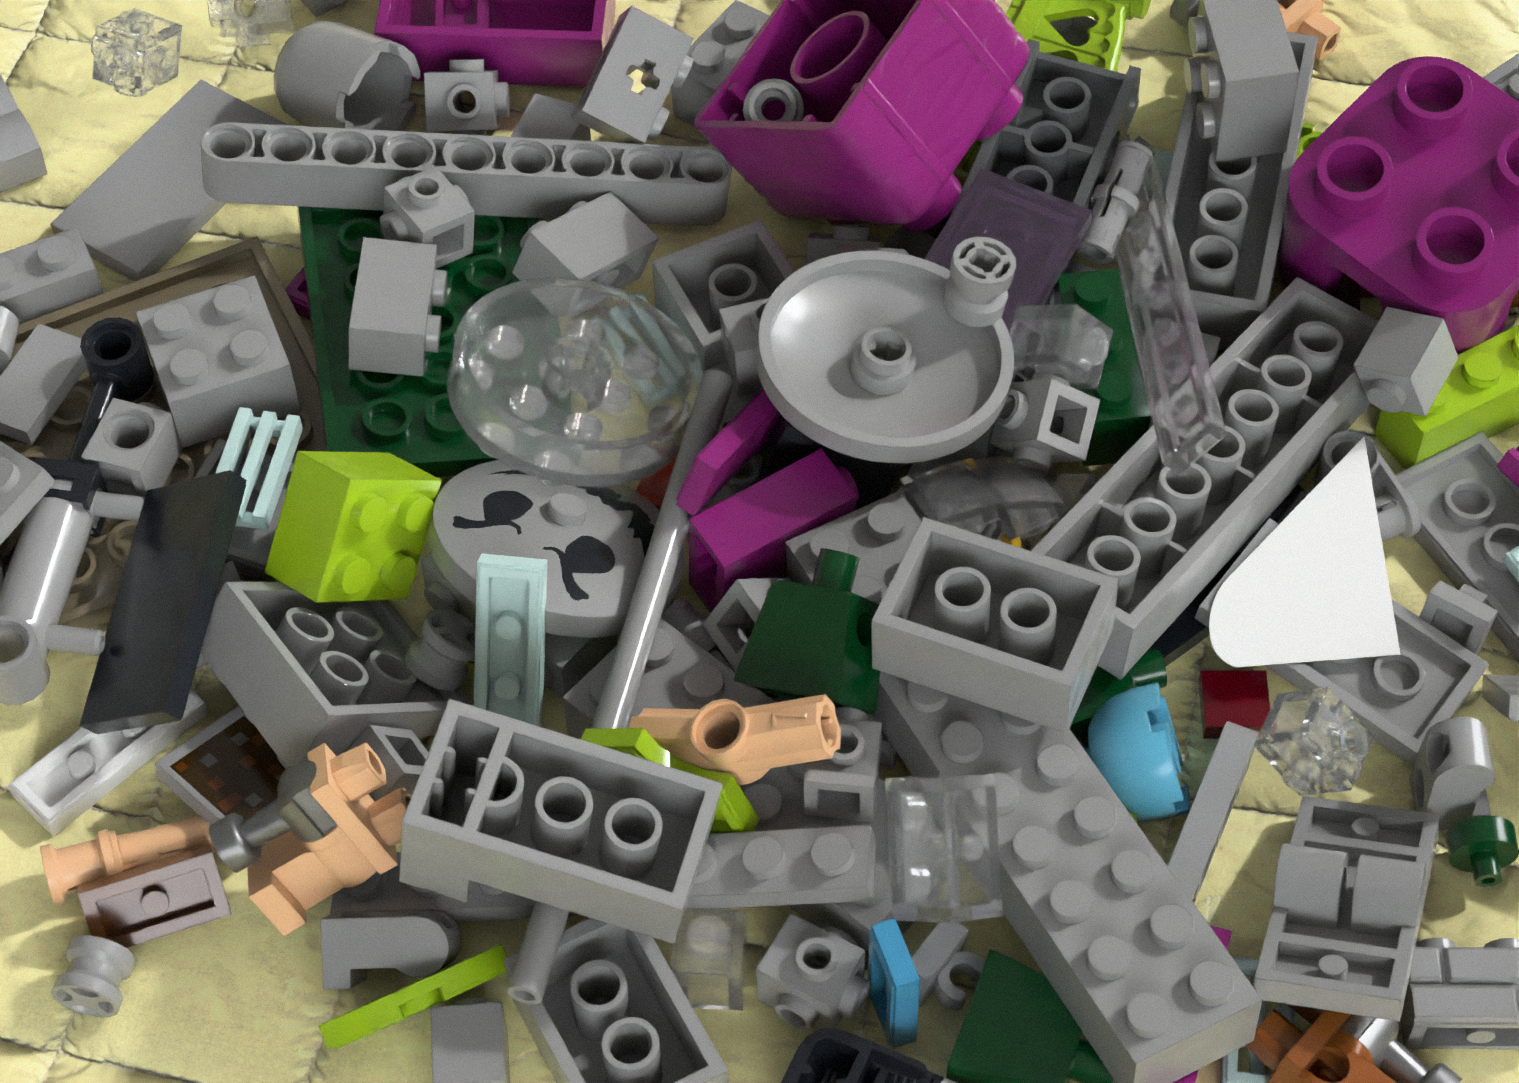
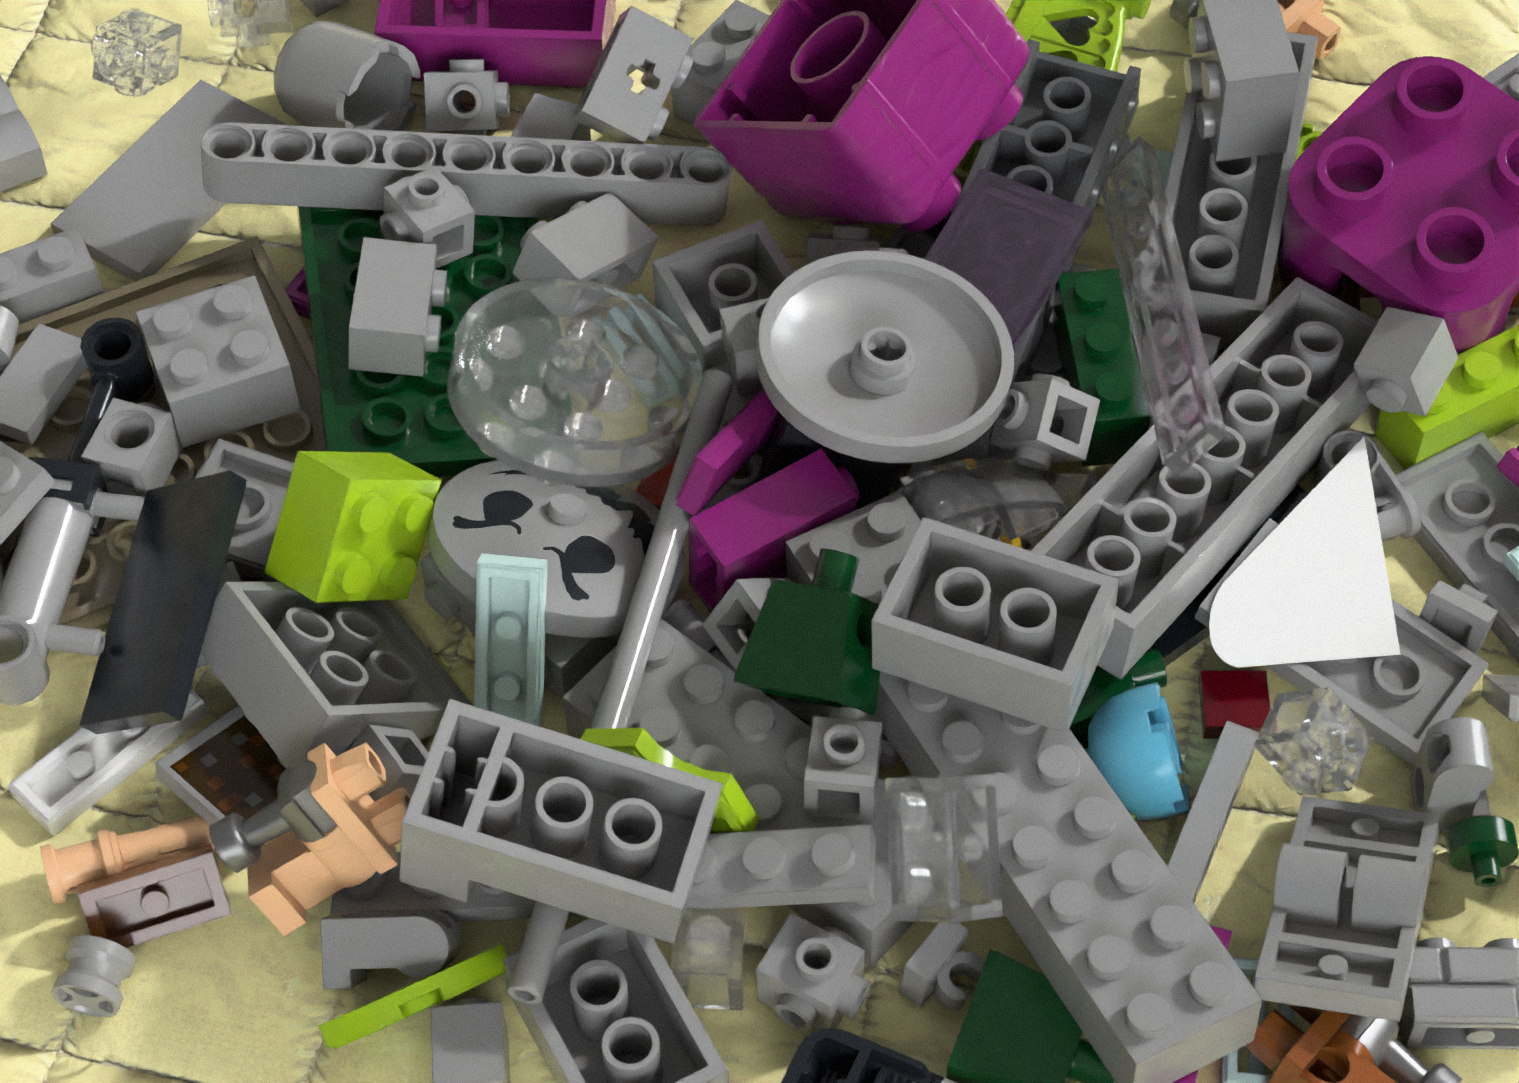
light aqua tile [215,407,303,531] -> none
light grey wheel [404,608,475,691] -> none
light nougat piece [629,694,841,785] -> none
light grey plate [743,79,804,122] -> none
dark azure tile [868,918,920,1049] -> none
light grey wheel [942,236,1016,327] -> none
clear brick [1009,304,1113,389] -> none
light grey pin [1076,140,1154,264] -> none

